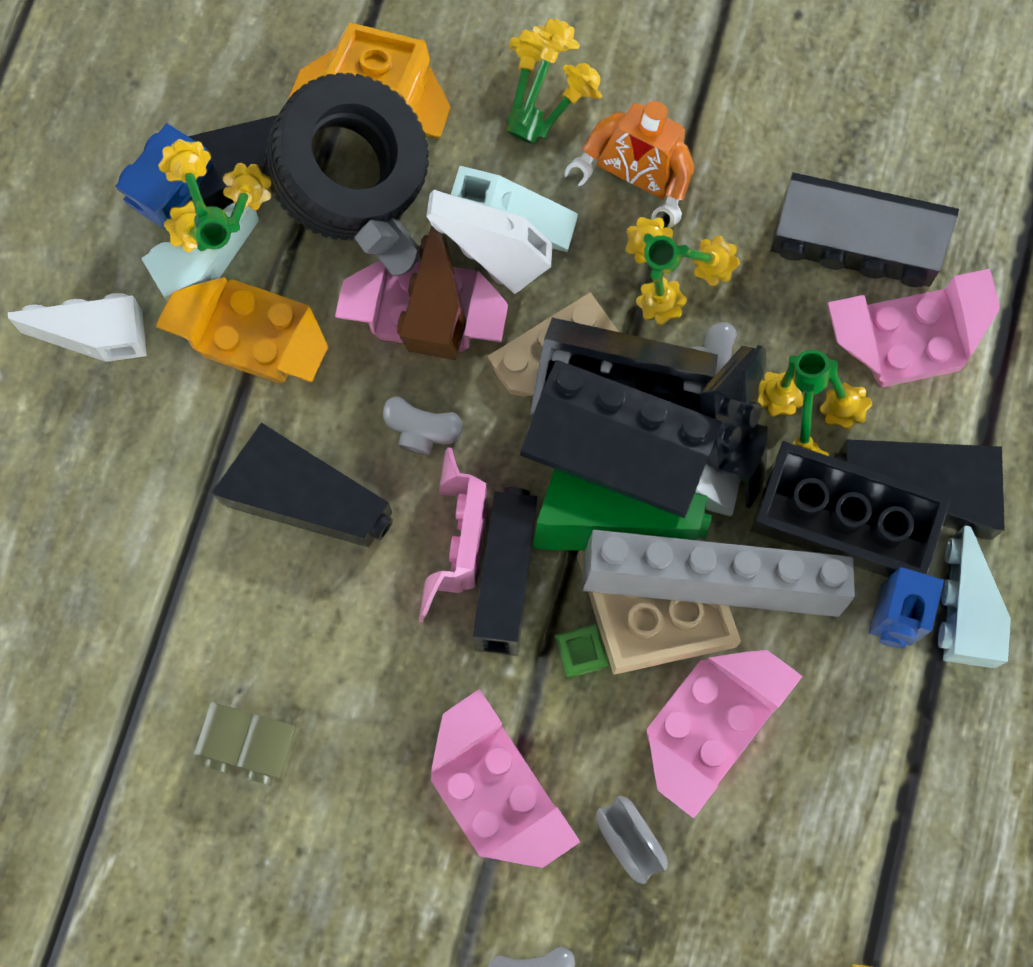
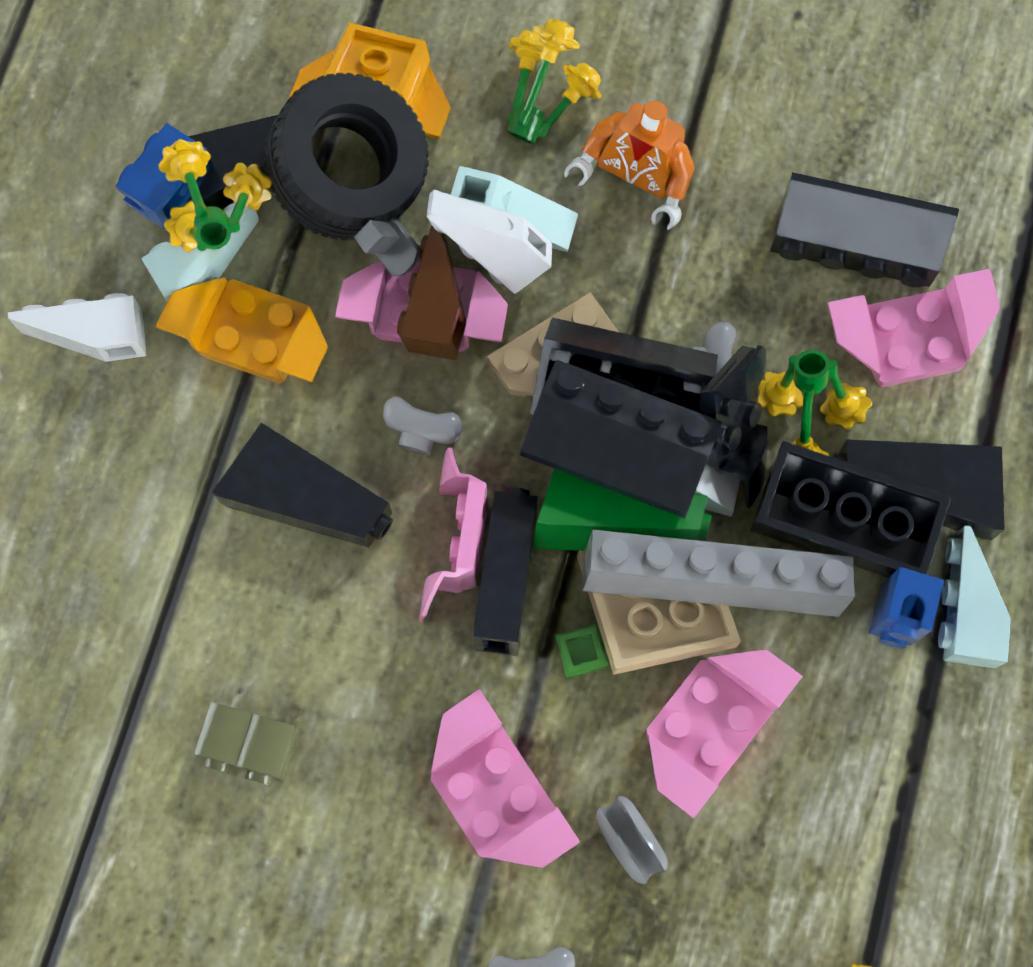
yellow plant [626,217,740,325] -> none

